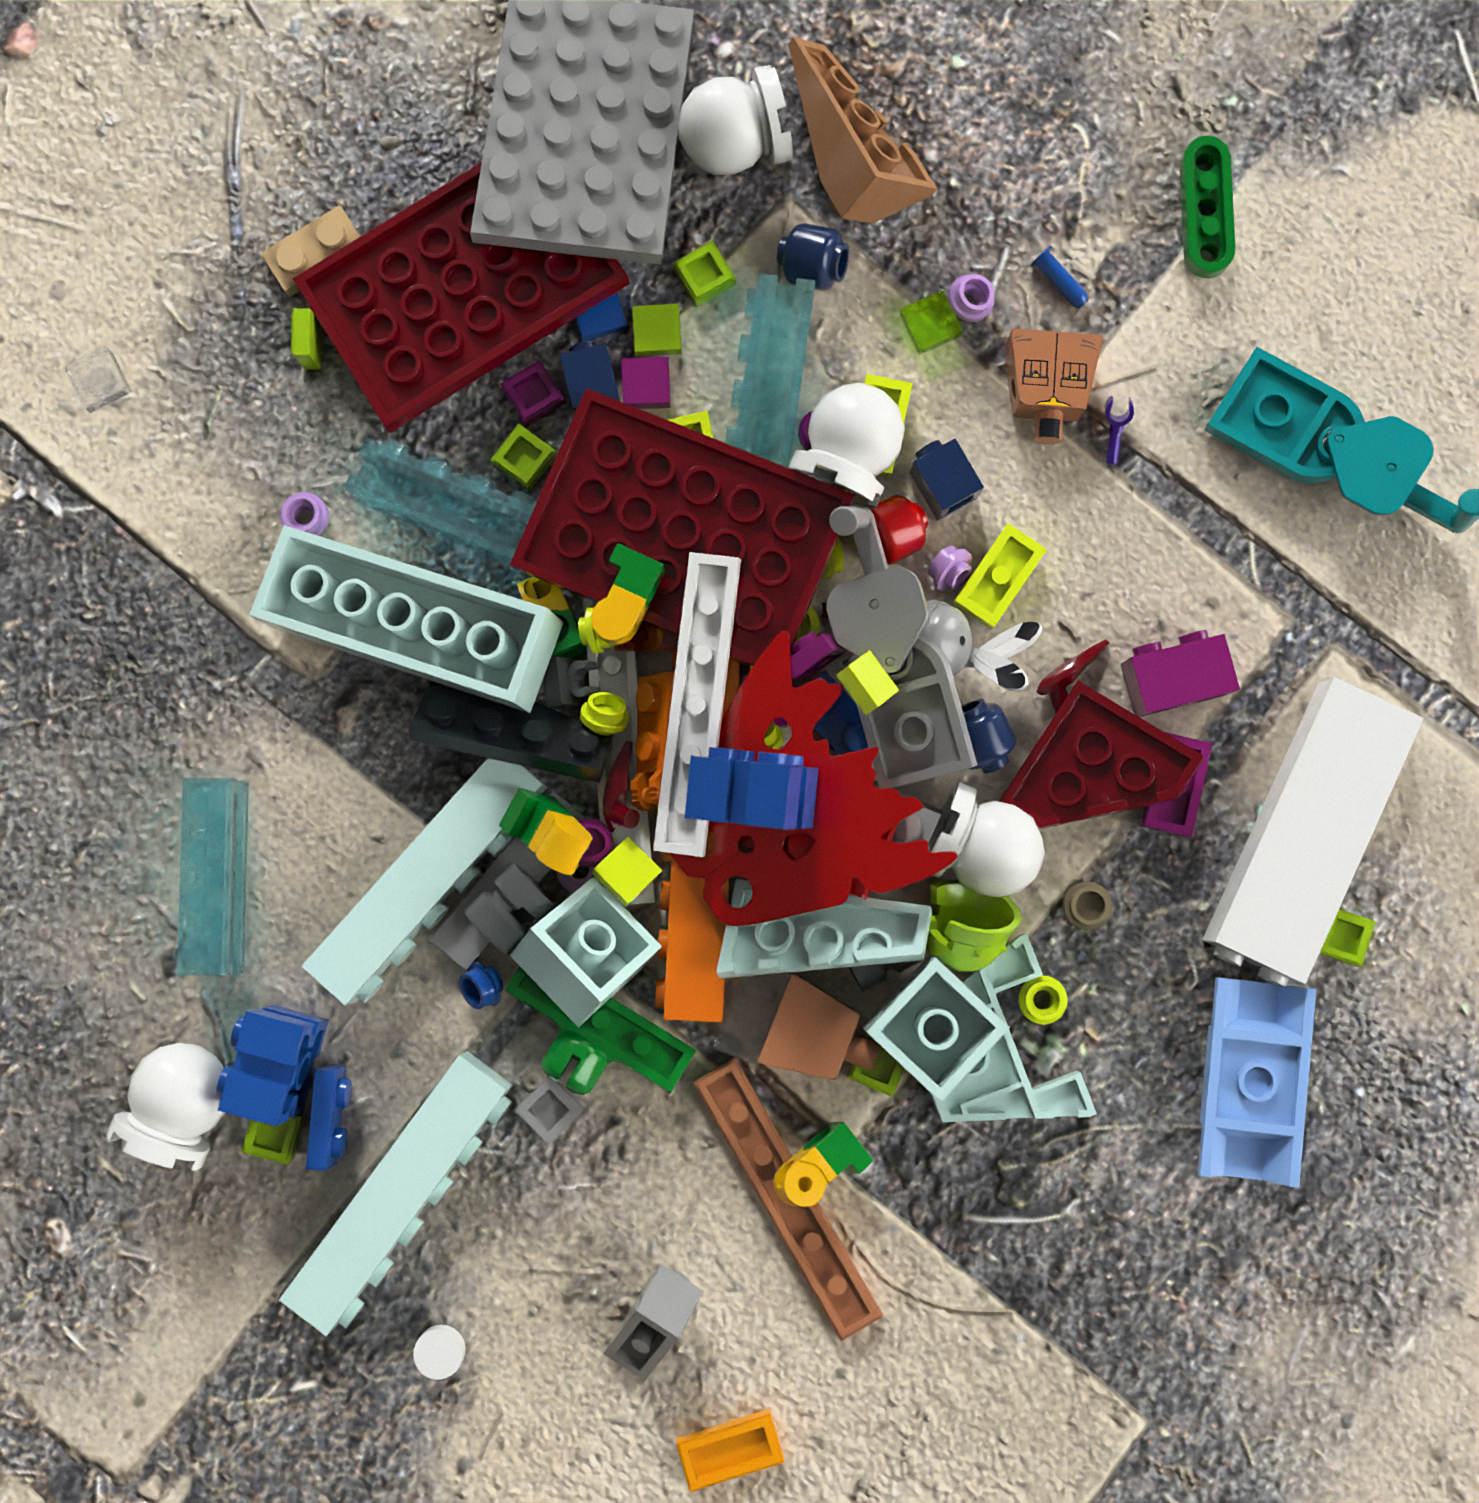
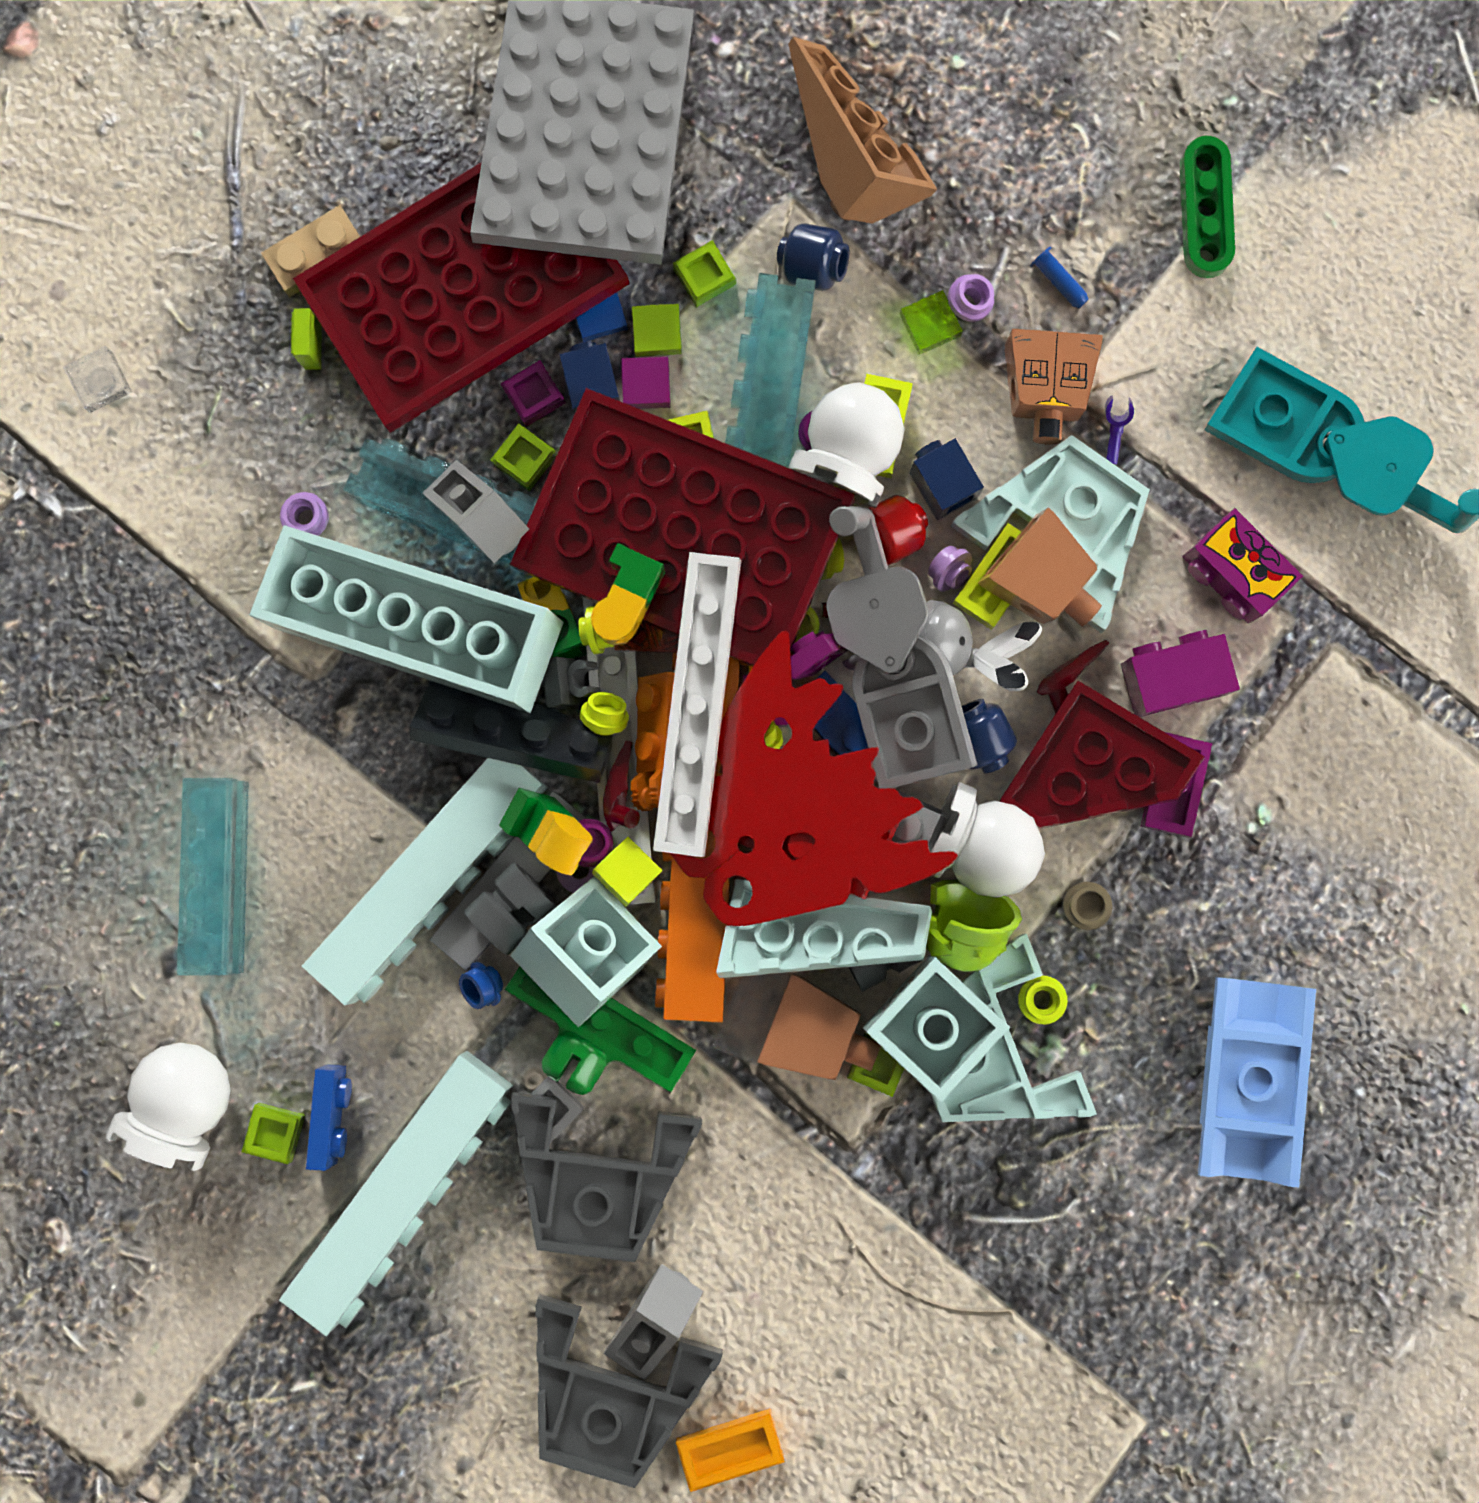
blue brick [216,1005,329,1126] -> none
white tile [413,1325,465,1380] -> none
white tile [678,65,793,175] -> none
blue brick [684,747,819,829] -> none
nougat tile [693,1057,883,1341] -> none
leg [773,1122,874,1207] -> none
neon yellow tile [836,650,899,715] -> none
white brick [1202,677,1424,988] -> none
lime tile [1319,909,1376,967] -> none
none -> light grey slope [422,460,529,563]
none -> dark grey wing [511,1092,702,1262]
none -> dark grey wing [535,1294,723,1488]
none -> light aqua wing [951,435,1150,633]
none -> nougat torso [978,507,1102,627]
none -> magenta brick [1182,508,1303,624]

